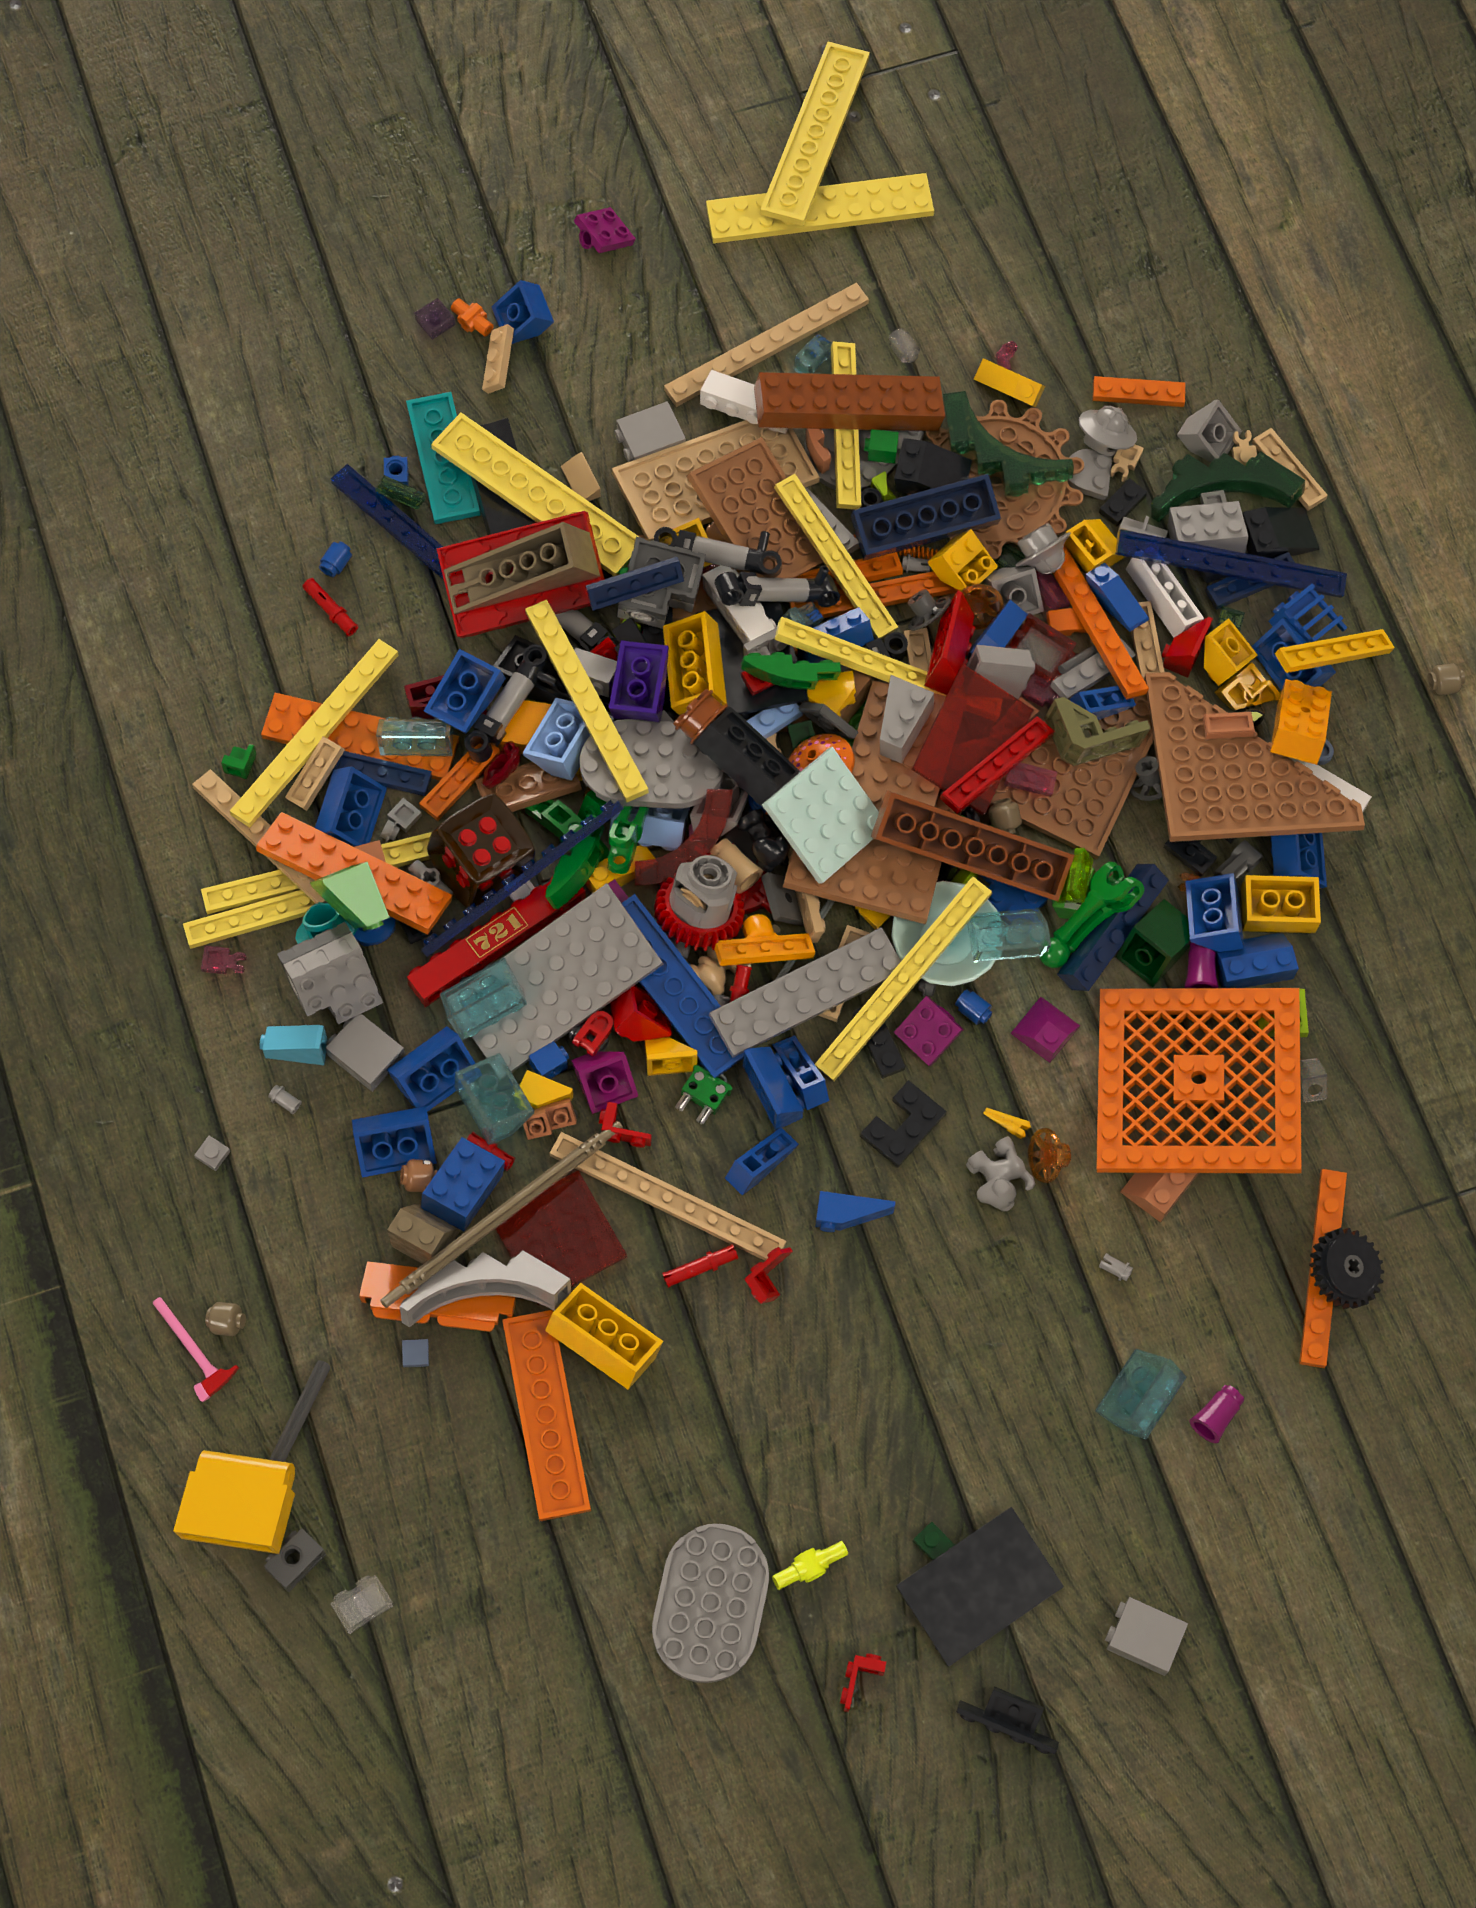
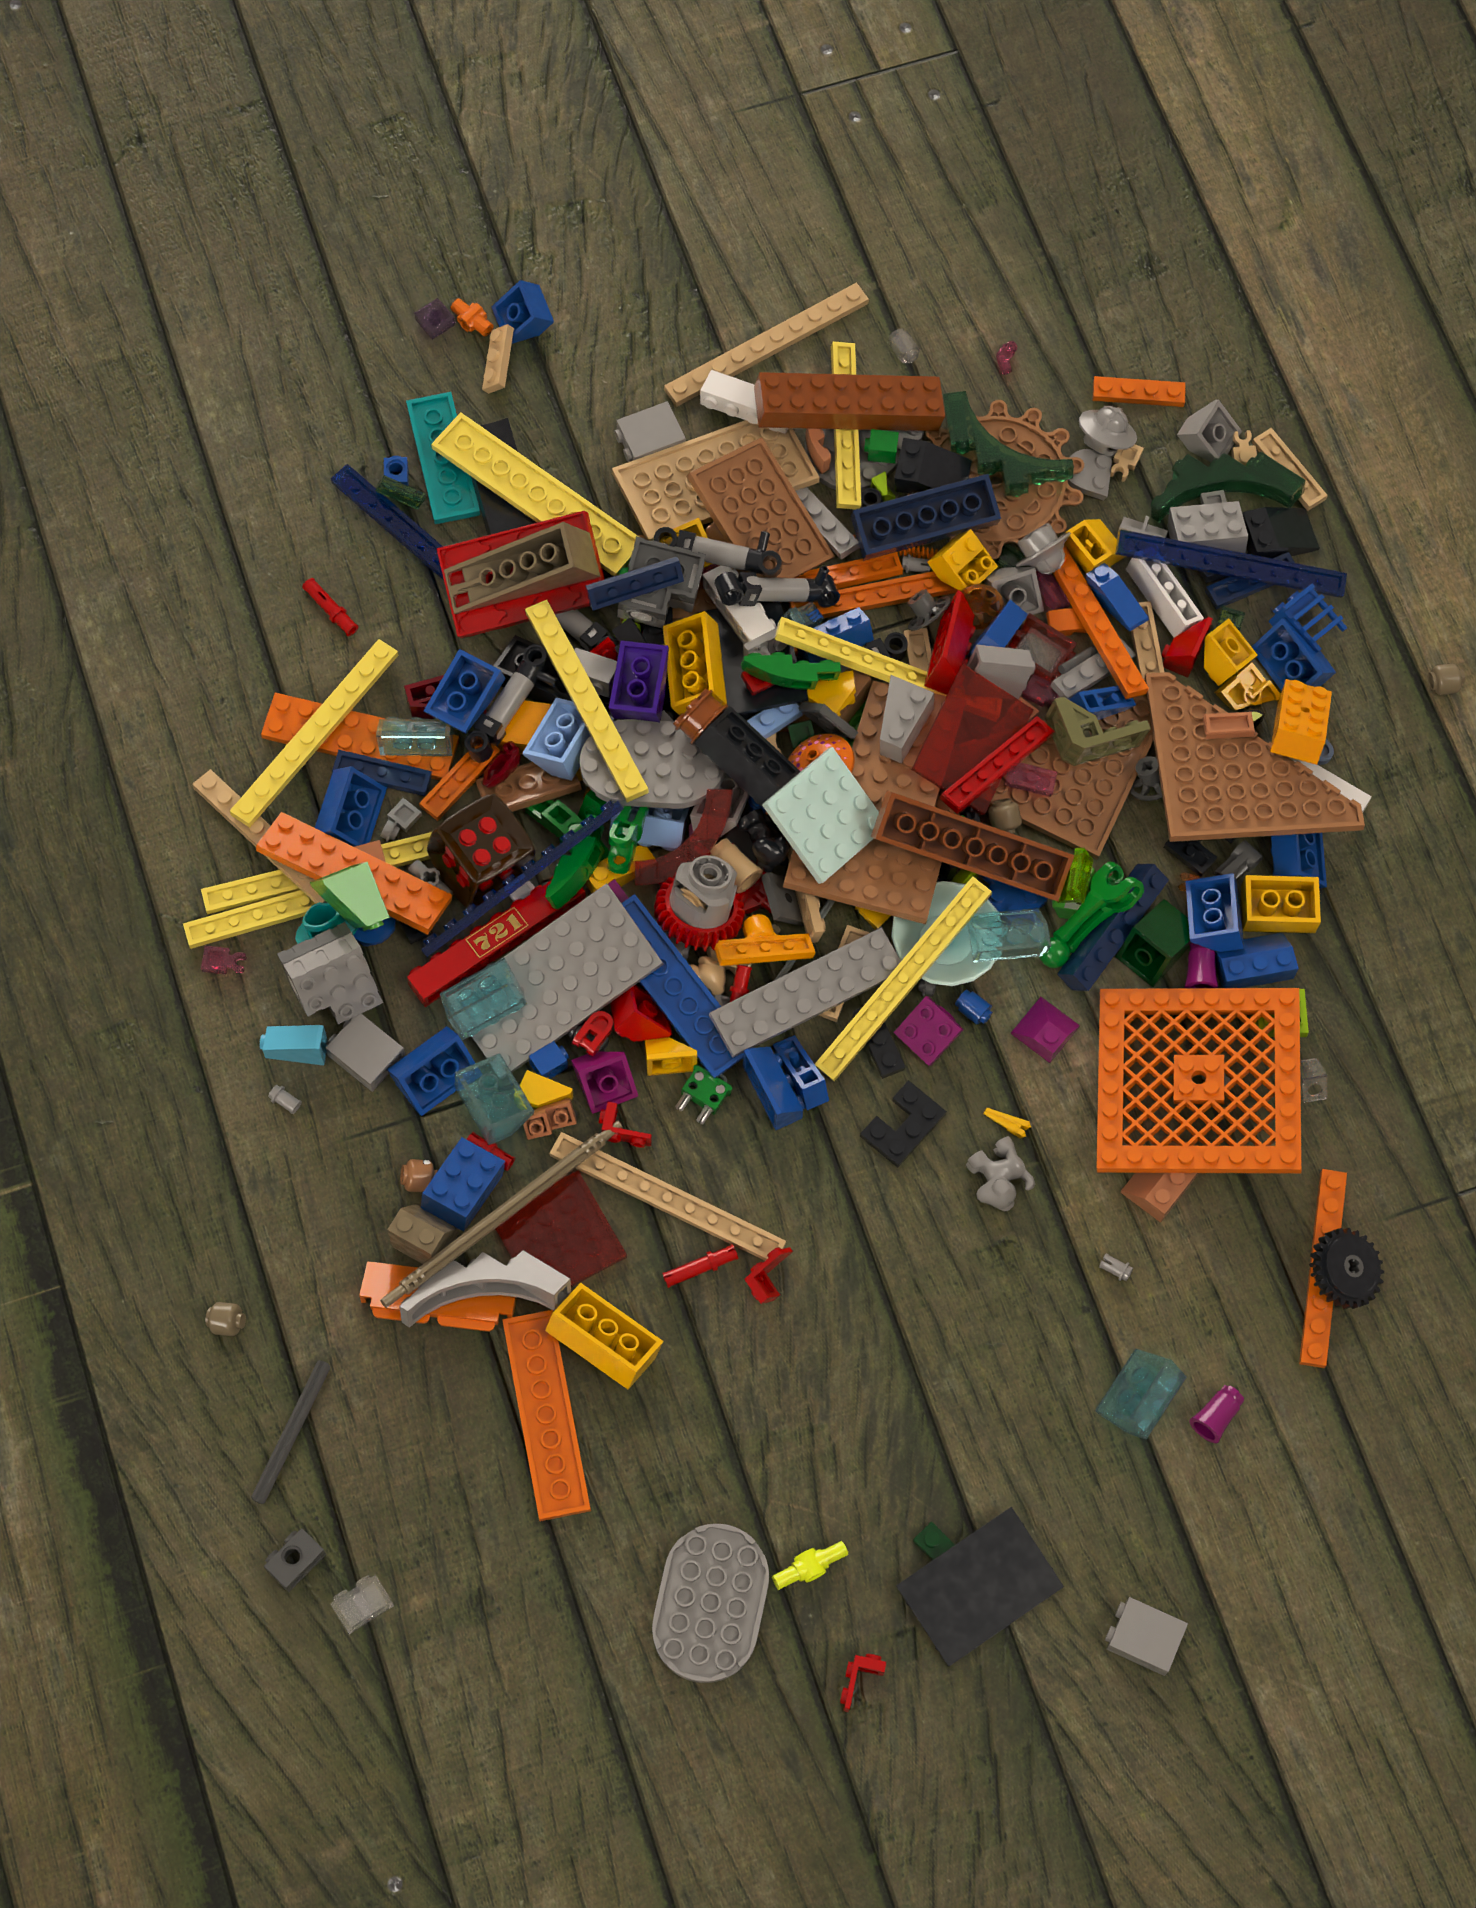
bright pink piece [153,1297,239,1402] -> none
yellow piece [173,1450,295,1554] -> none
light grey plate [194,1136,230,1171] -> none
green panel [221,744,257,779] -> none
tan plate [285,736,345,811] -> none
blue brick [319,542,352,578] -> none
blue slope [352,1106,437,1177] -> none
sand blue tile [402,1339,429,1368] -> none
tan slope [561,452,601,501] -> none
magenta plate [574,207,636,253] -> none
light yellow plate [706,173,934,244] -> none
blue slope [725,1128,799,1195] -> none
light yellow plate [760,42,870,226] -> none
light yellow plate [774,474,898,639] -> none
clear light blue leg [793,334,832,374] -> none
blue slope [815,1191,895,1232] -> none
black bracket [956,1686,1059,1754] -> none
yellow slope [974,358,1045,407] -> none
clear orange wheel [1028,1128,1071,1183] -> none
black plate [1099,478,1147,527] -> none
yellow plate [1275,629,1395,673] -> none

